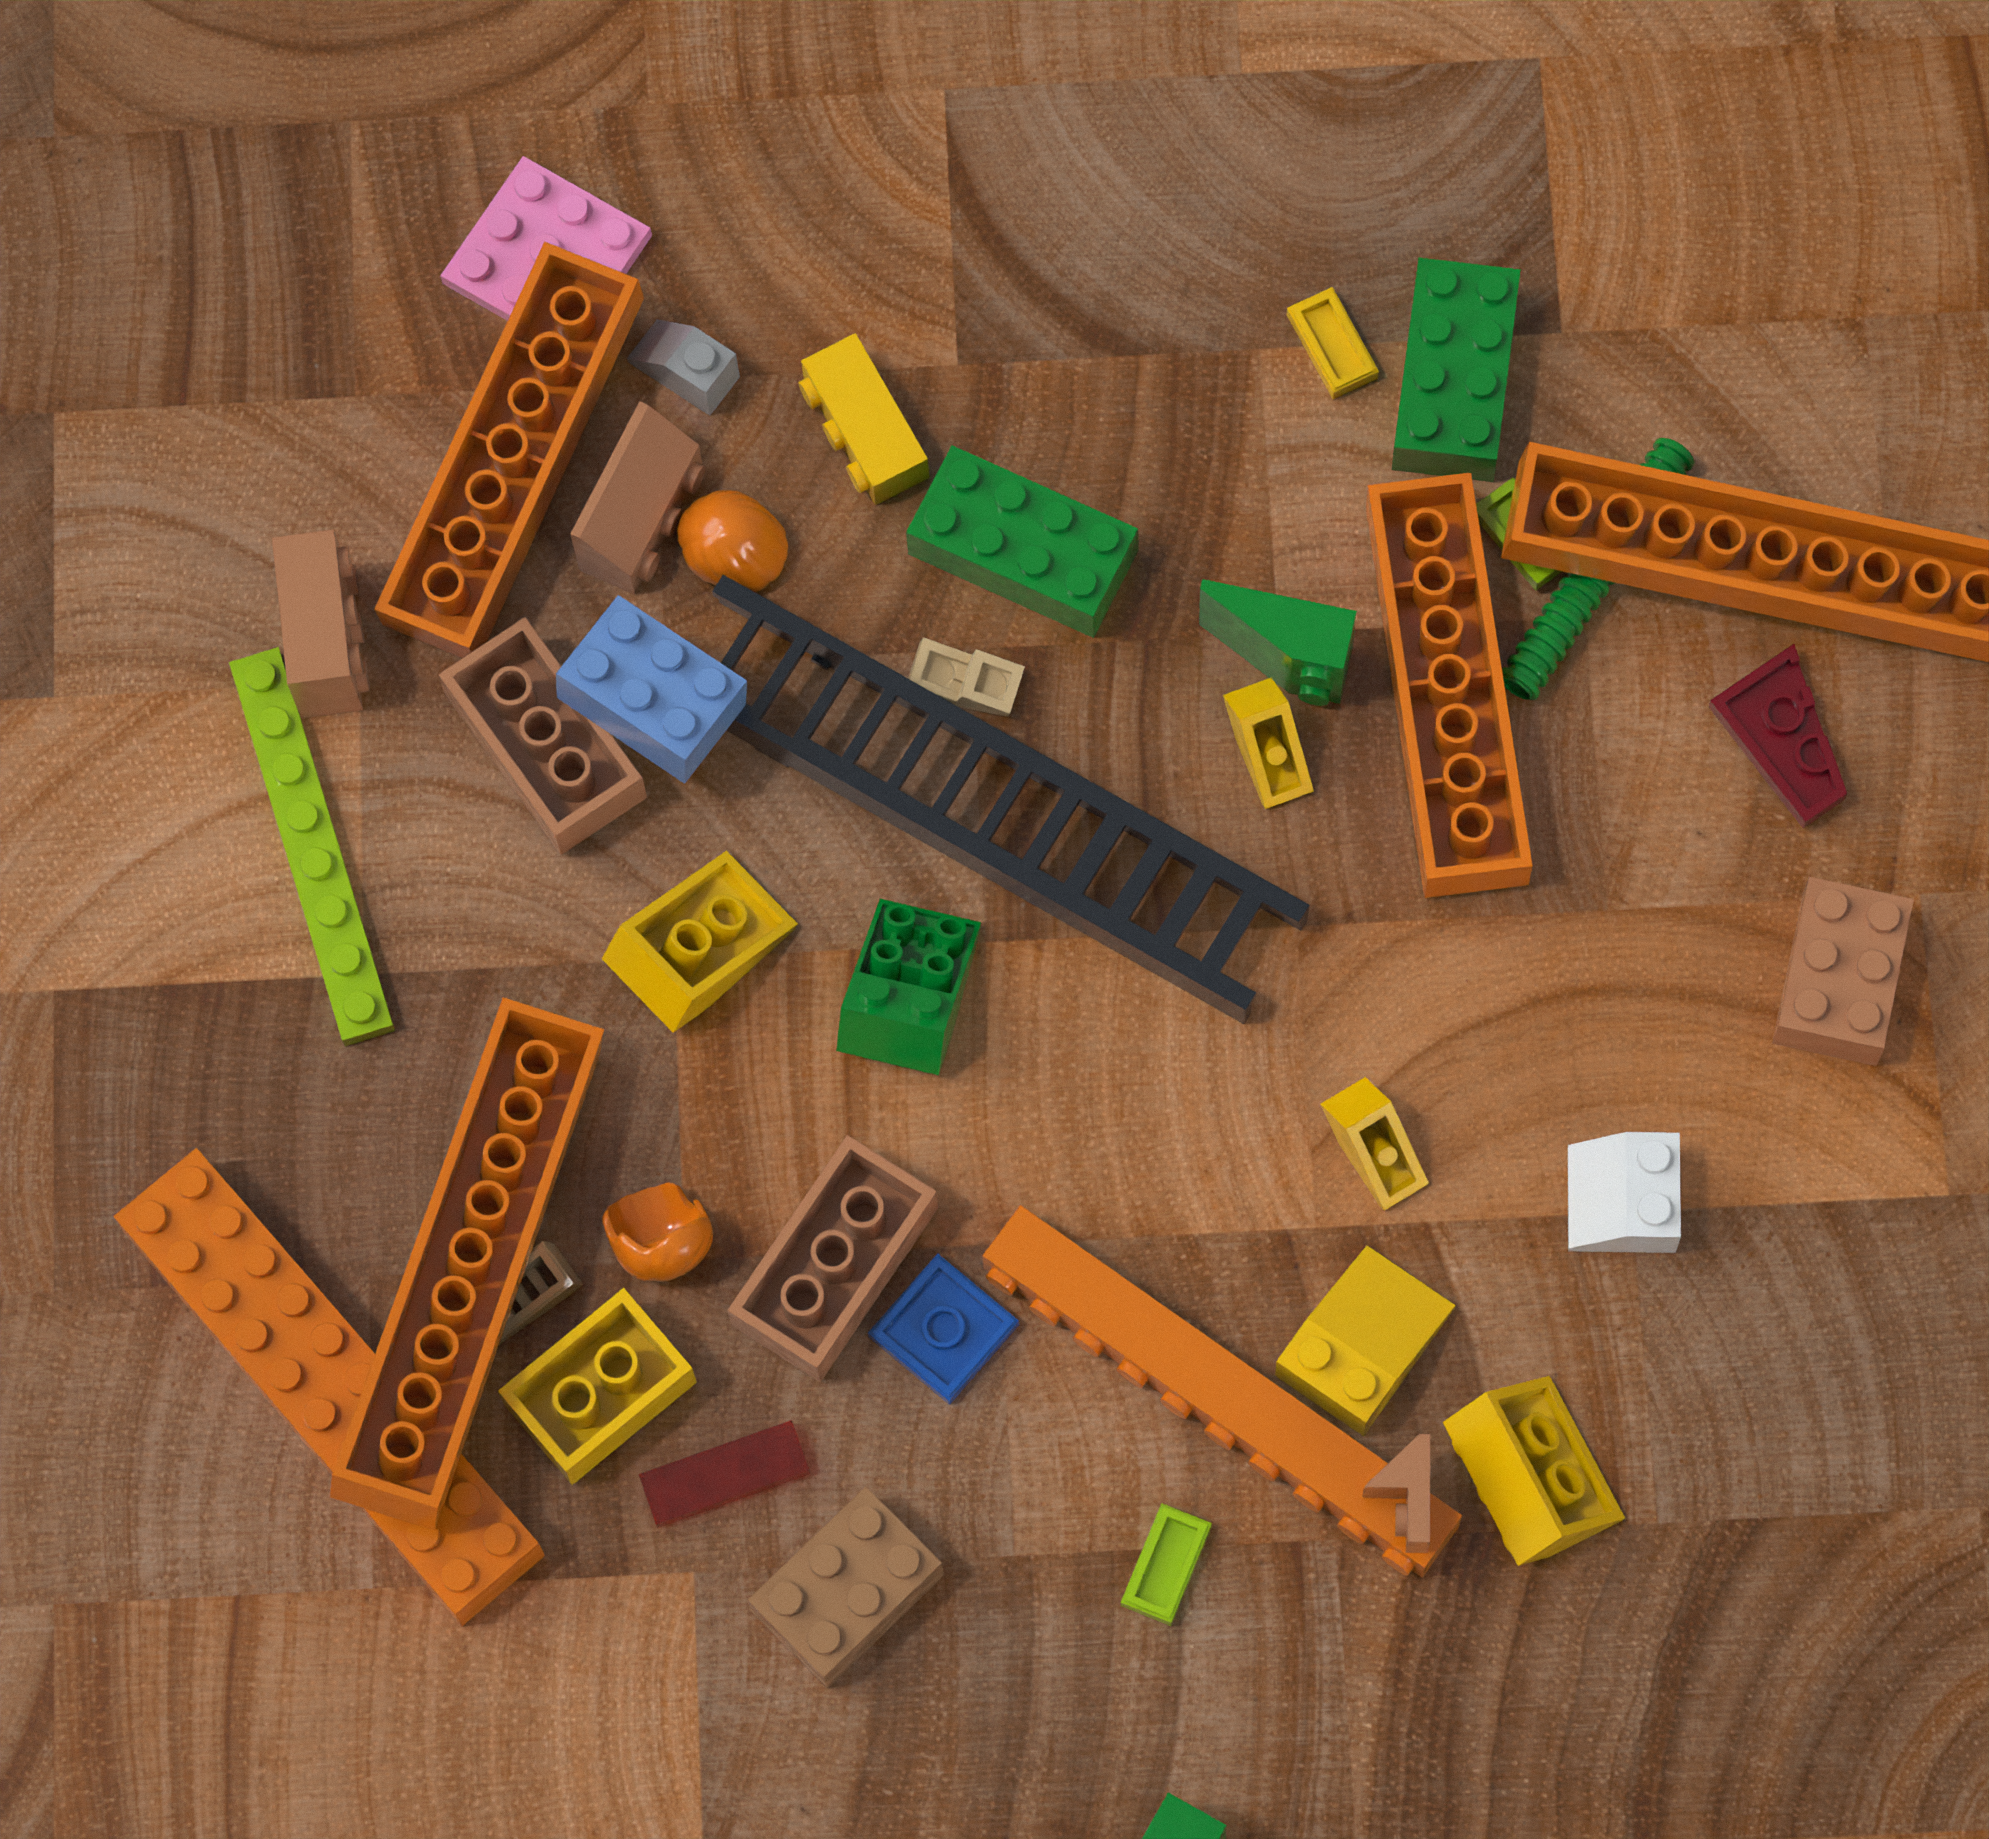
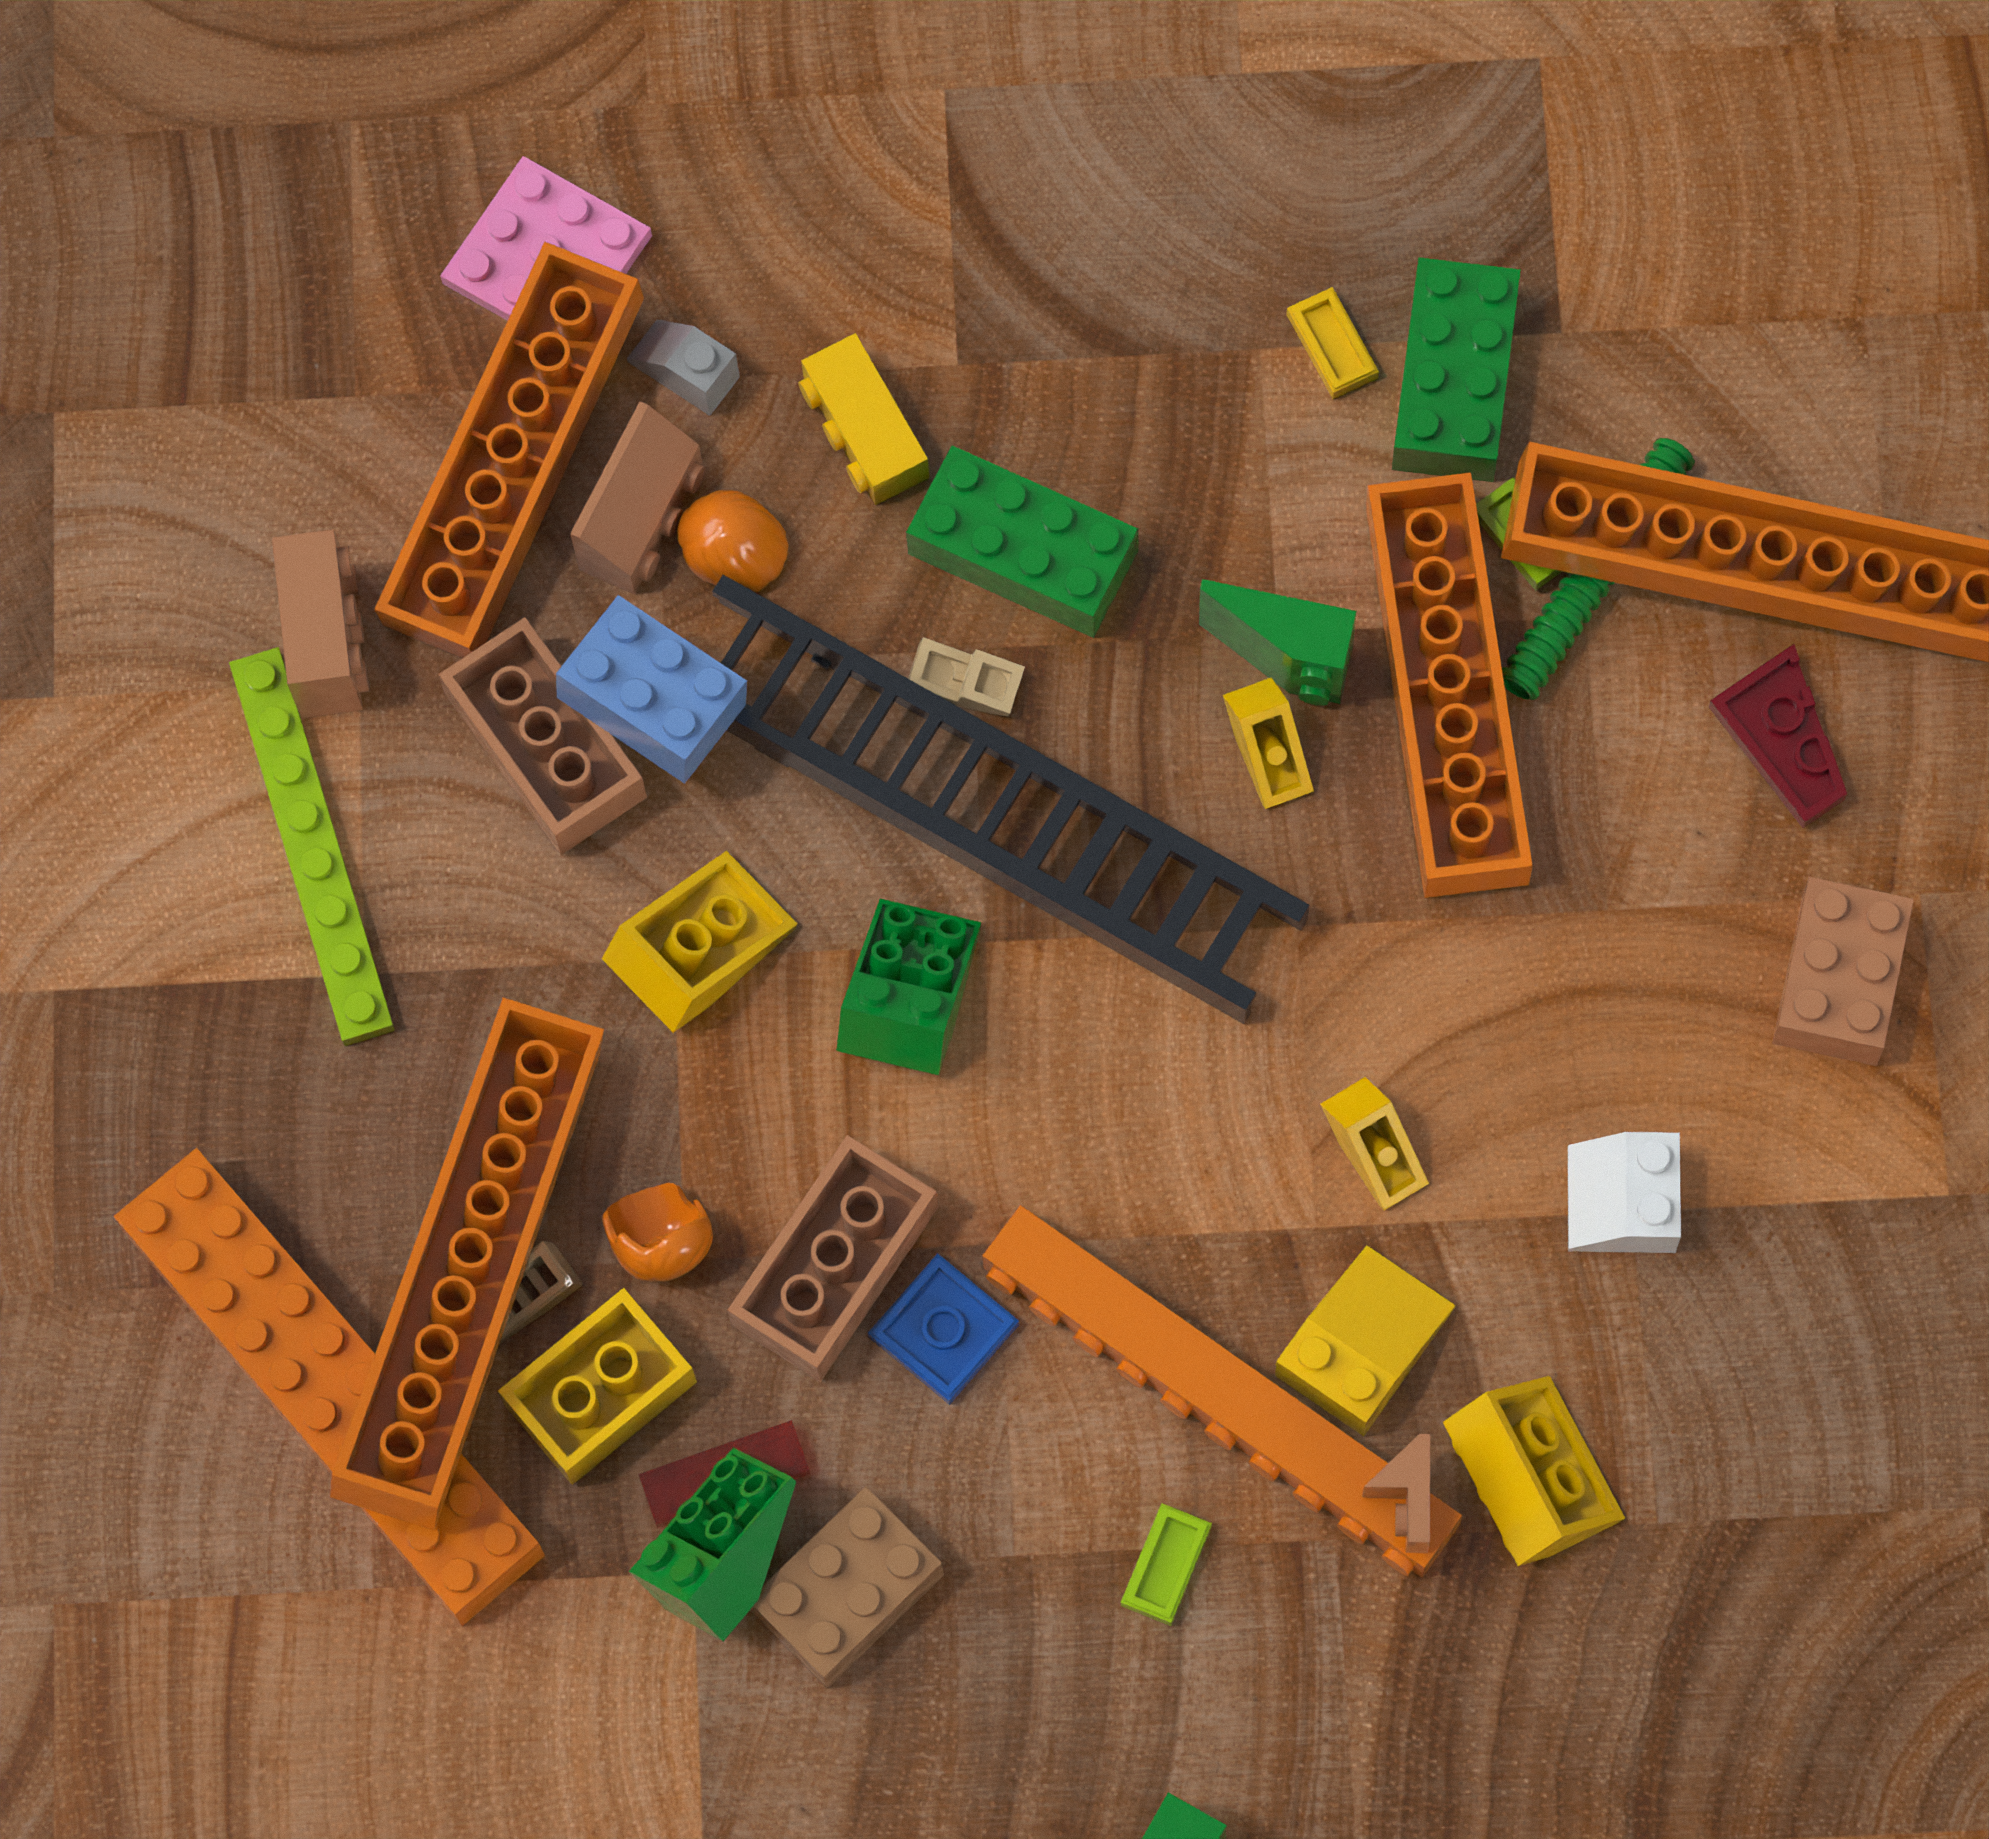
none -> green slope [629,1447,796,1642]

